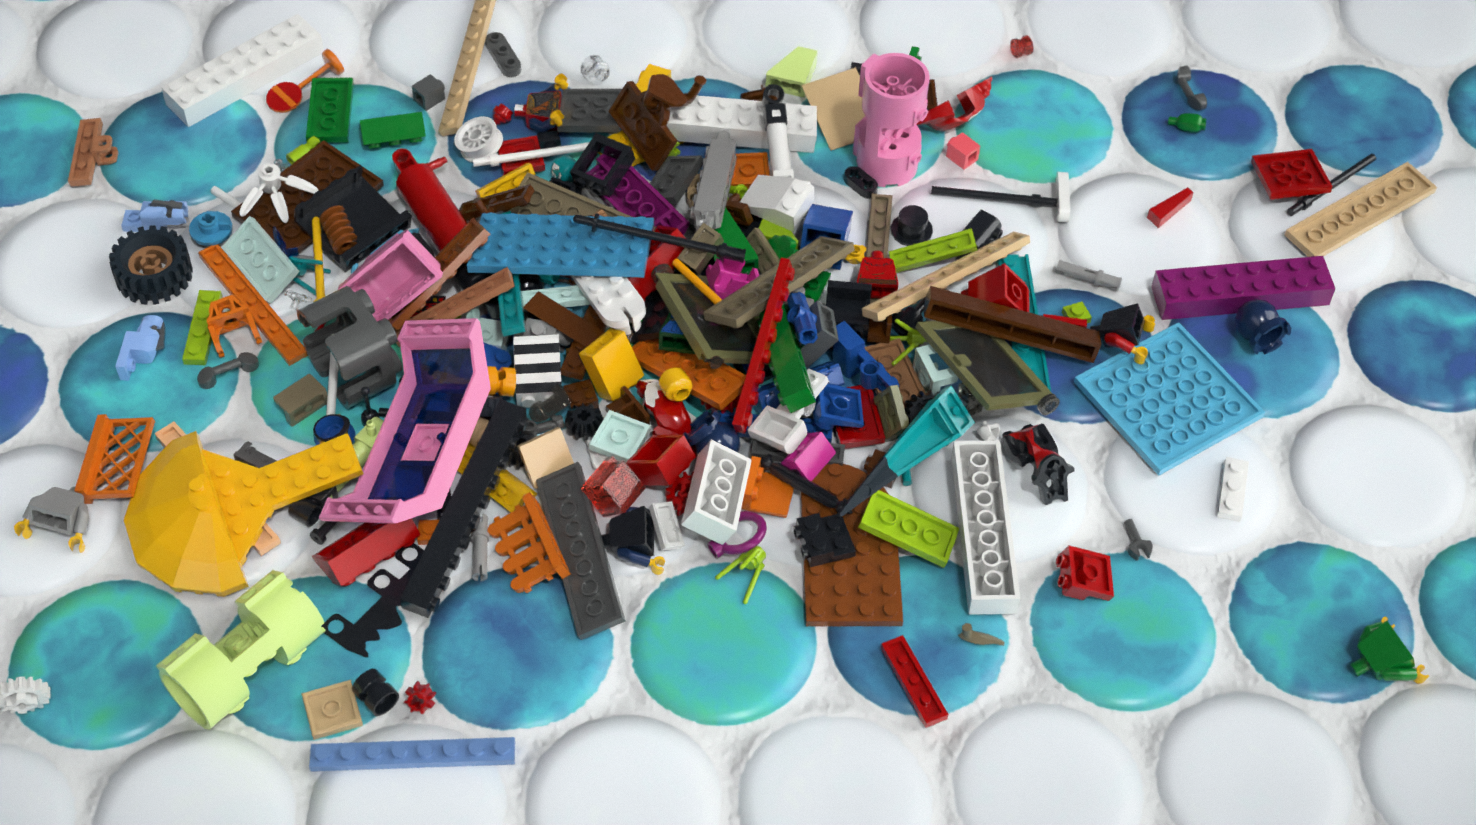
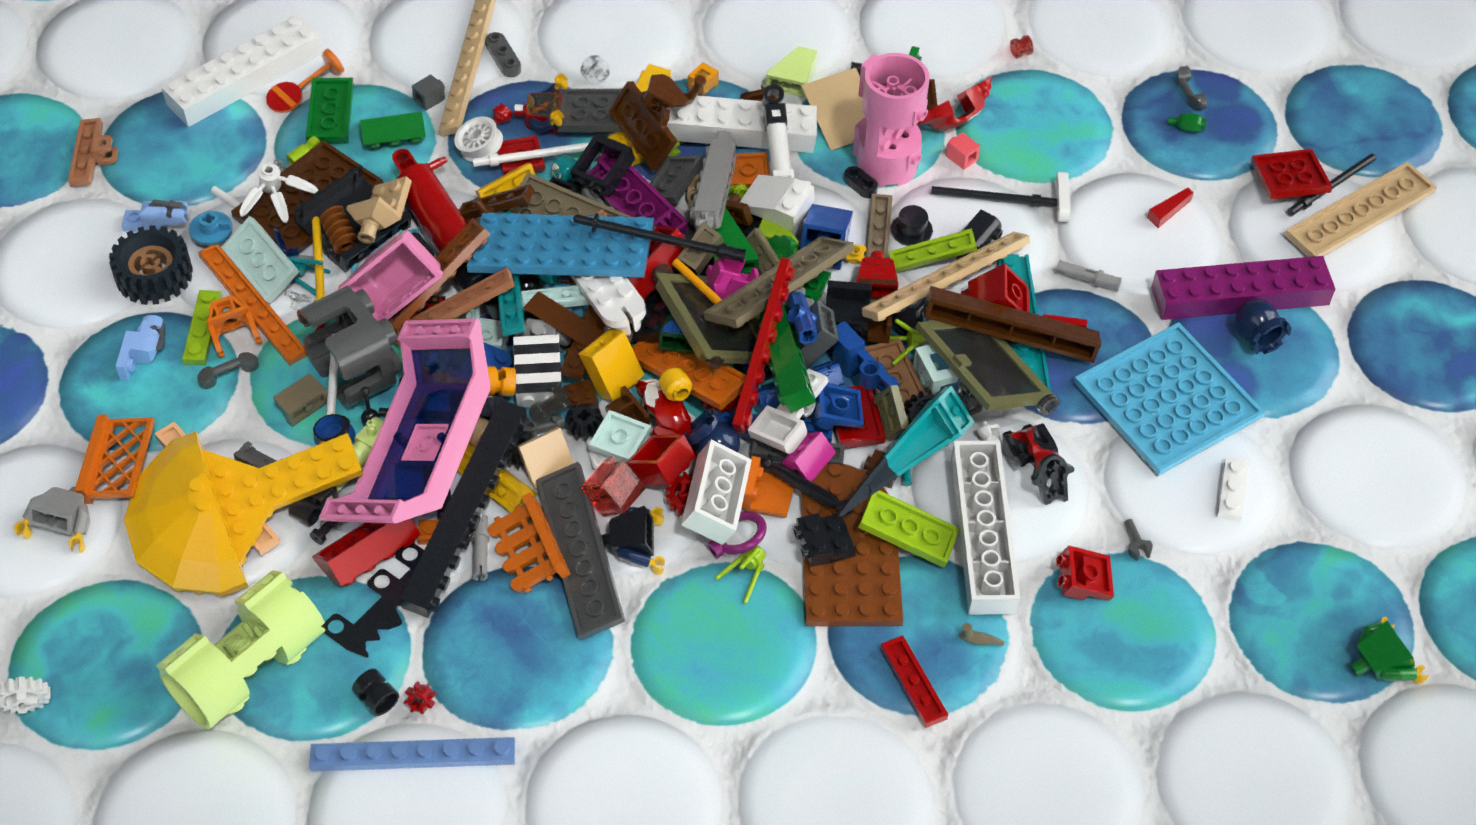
tan tile [301,680,363,740] -> none
black bracket [537,130,561,149] -> none
white plate [648,501,685,551] -> none
lime plate [1062,301,1092,324] -> none
black torso [1090,303,1155,364] -> none
none -> tan plate [346,176,412,244]
none -> light orange brick [688,62,719,96]

